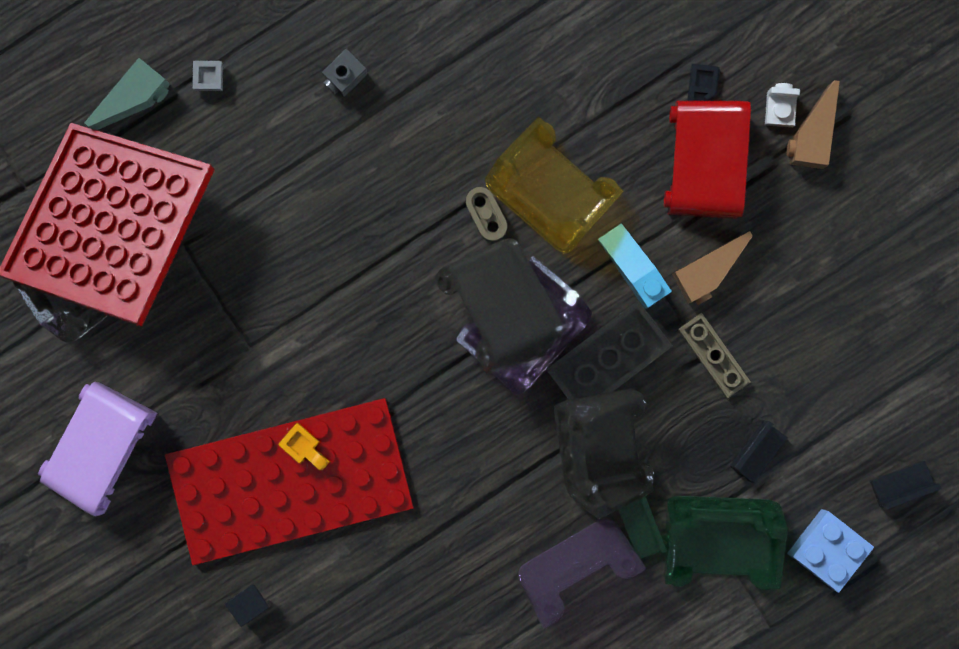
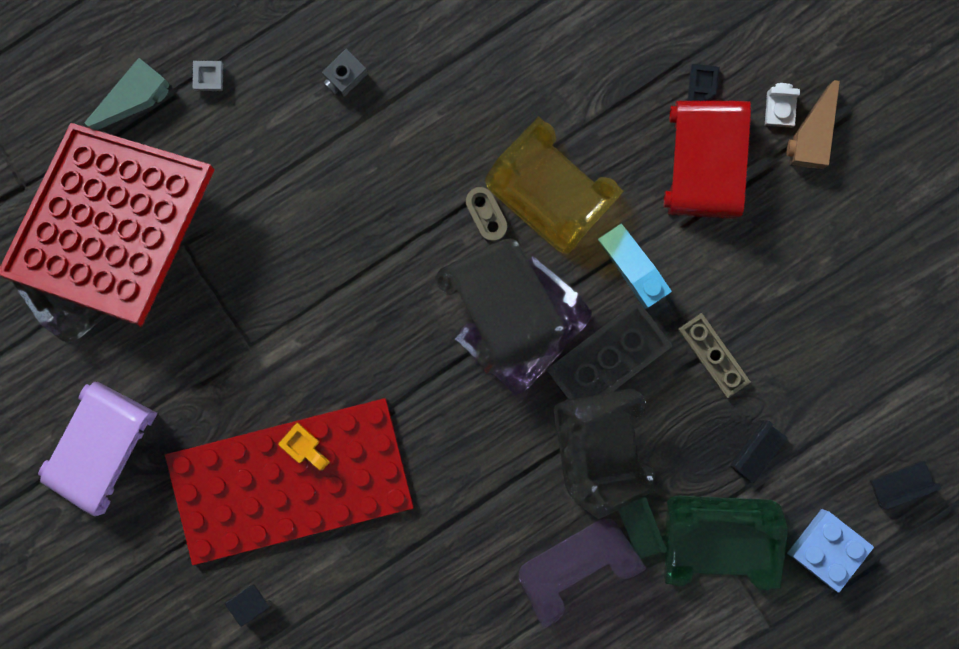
medium nougat slope [672,231,752,305] -> none

